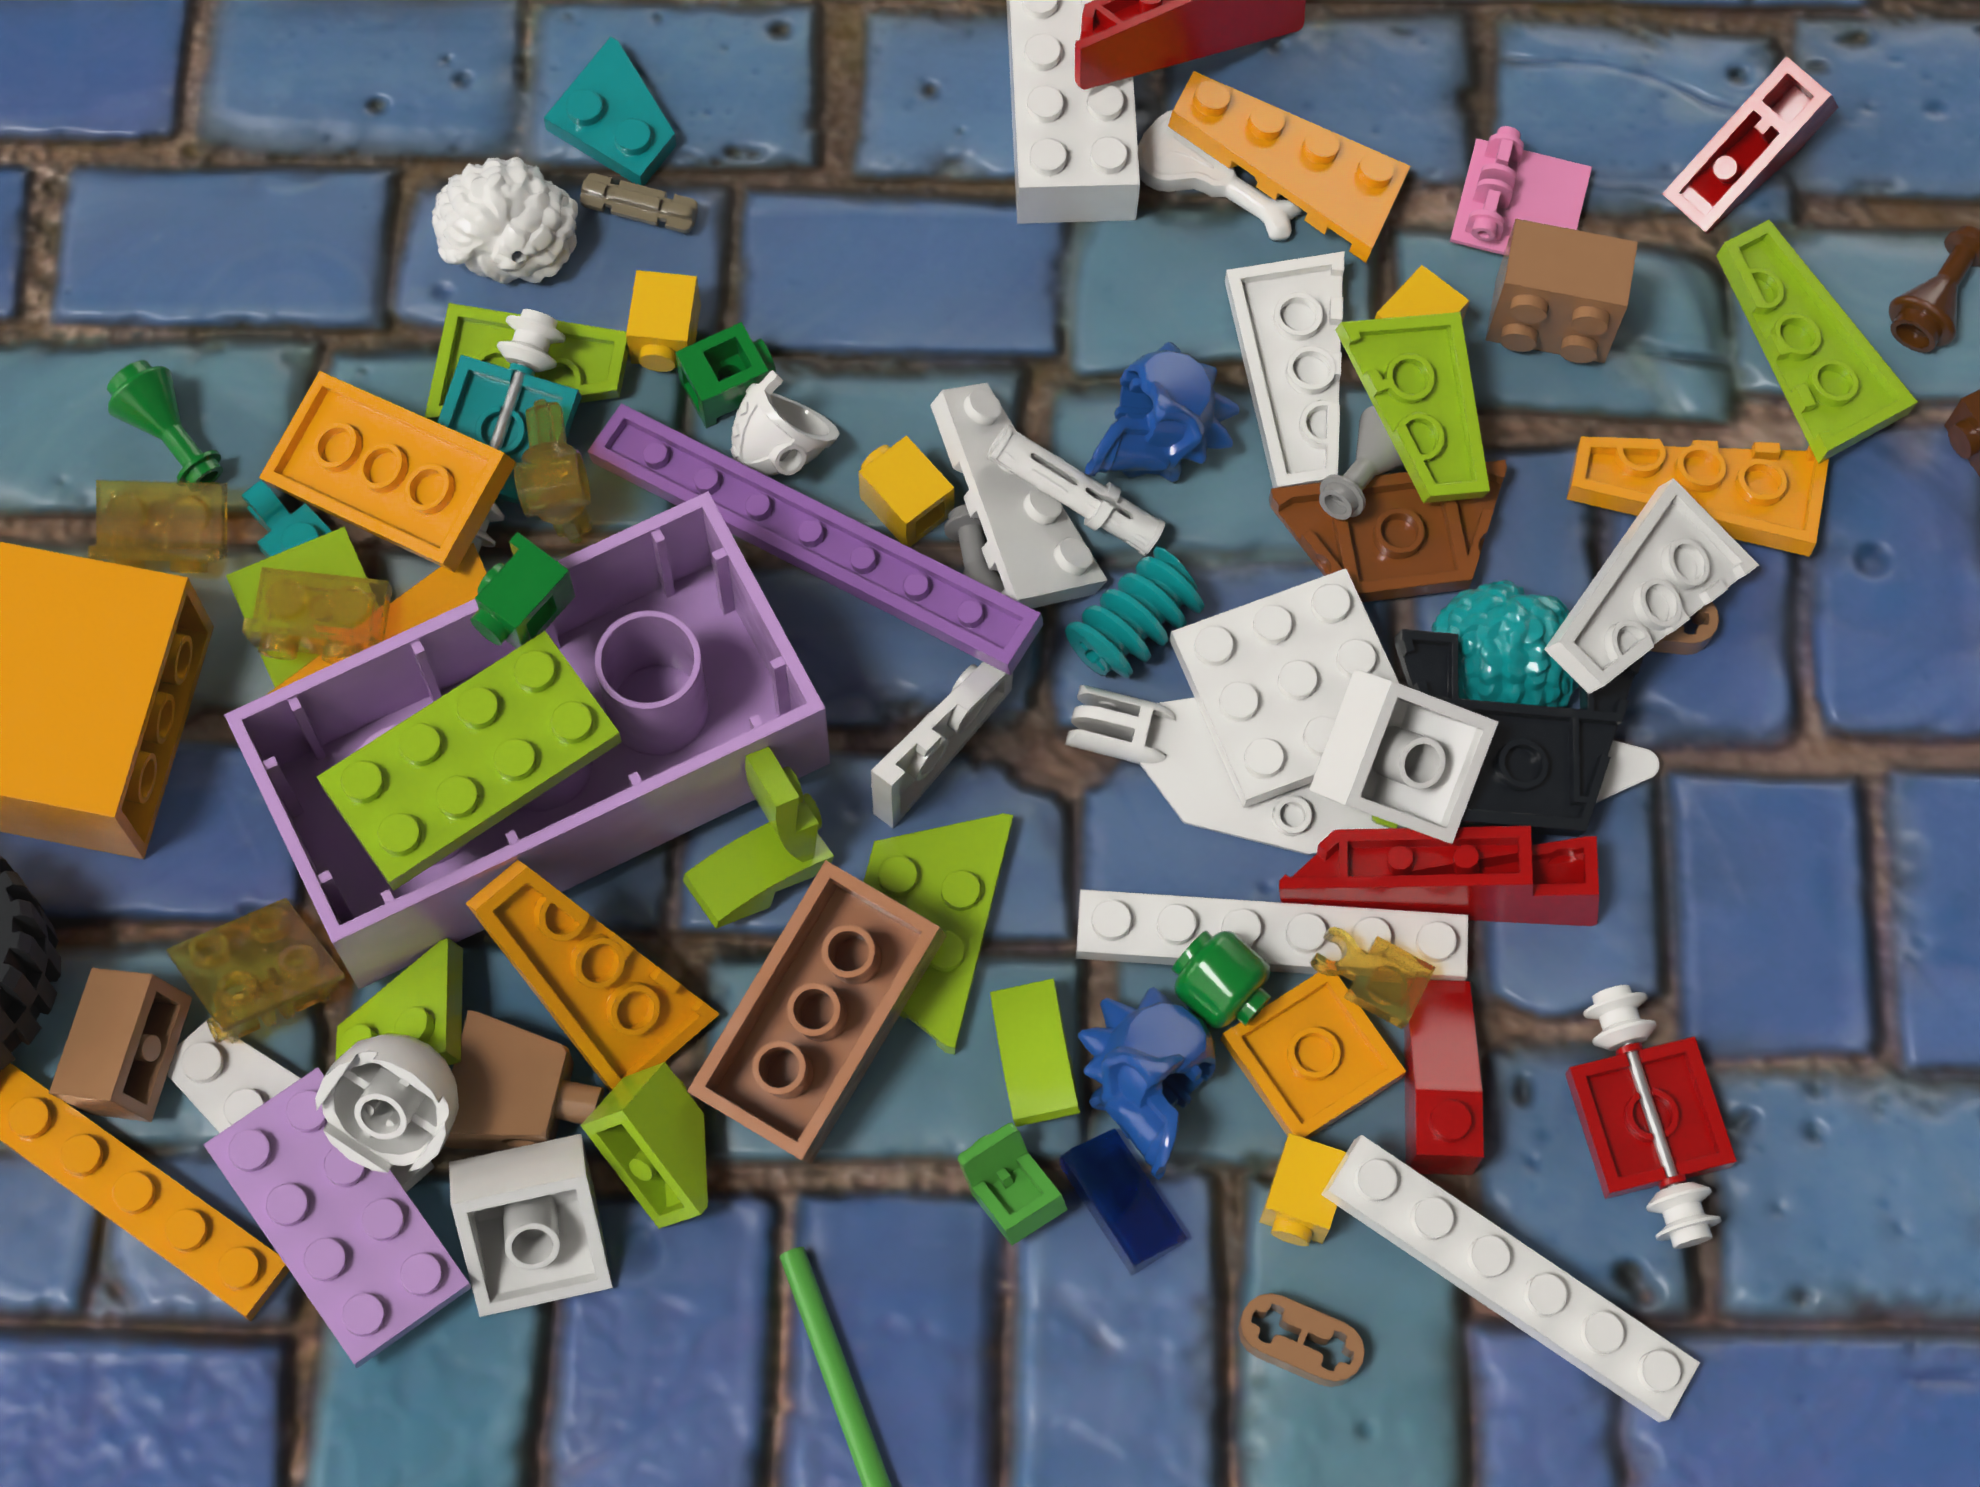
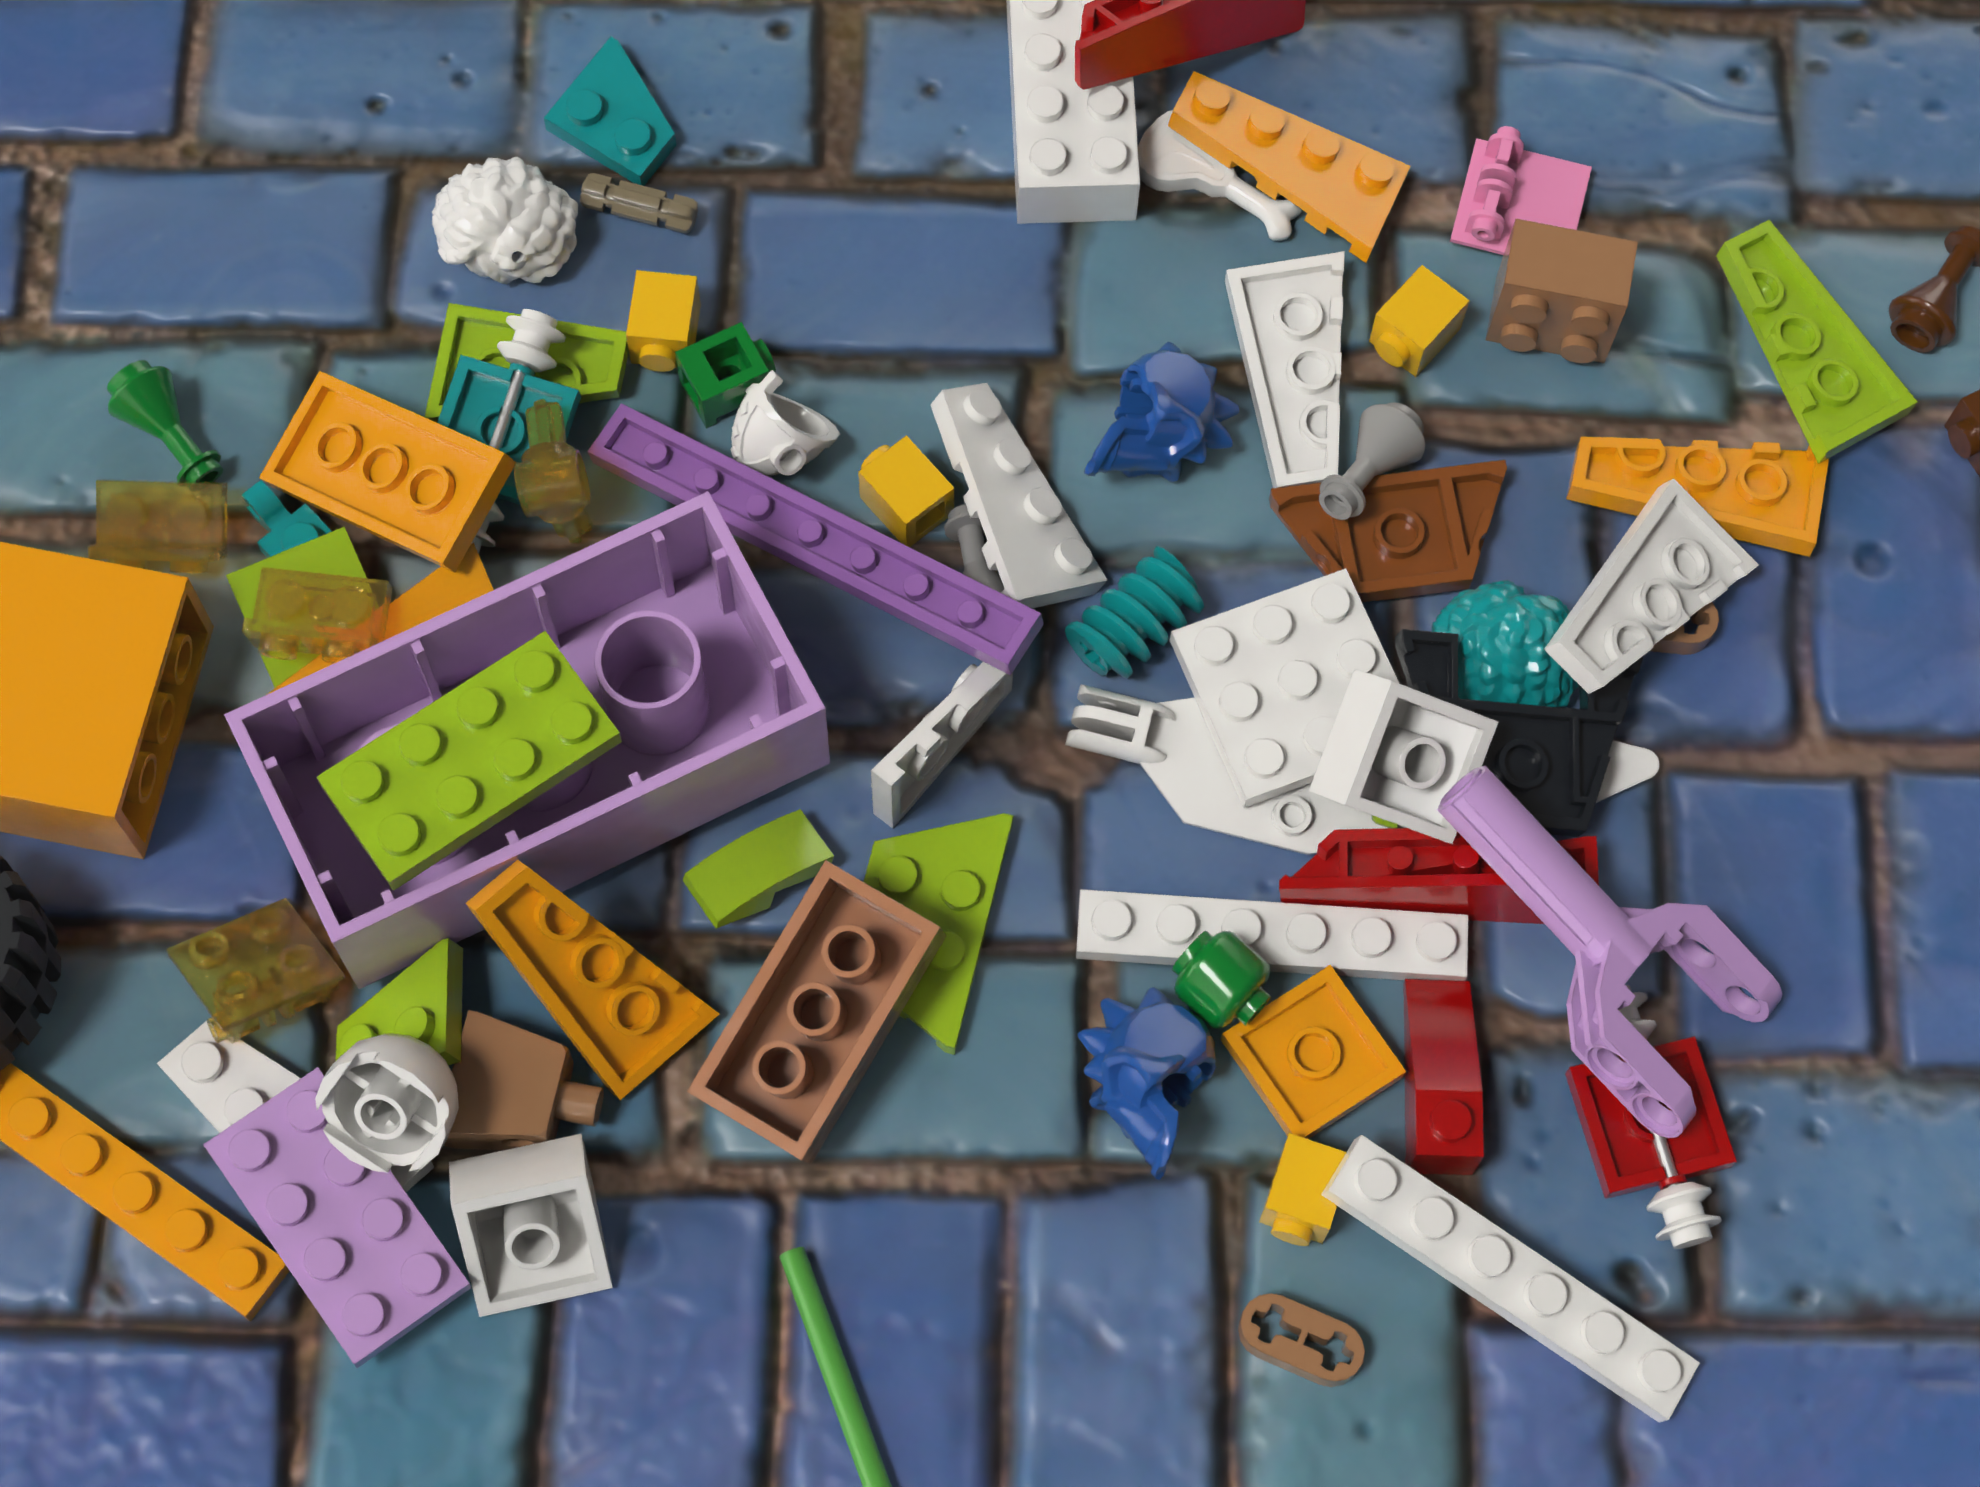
medium nougat brick [49,968,193,1122] -> none
green brick [470,532,576,649] -> none
lime slope [580,1062,708,1229] -> none
lime slope [745,746,822,862] -> none
bright green bracket [957,1123,1068,1246] -> none
white pin [987,424,1165,556] -> none
lime slope [990,978,1080,1127] -> none
clear blue slope [1059,1128,1188,1276] -> none
clear yellow plate [1310,927,1436,1029] -> none
lime wing [1335,312,1490,503] -> none
slope [1662,56,1839,234] -> none
none -> lavender piece [1437,765,1782,1138]

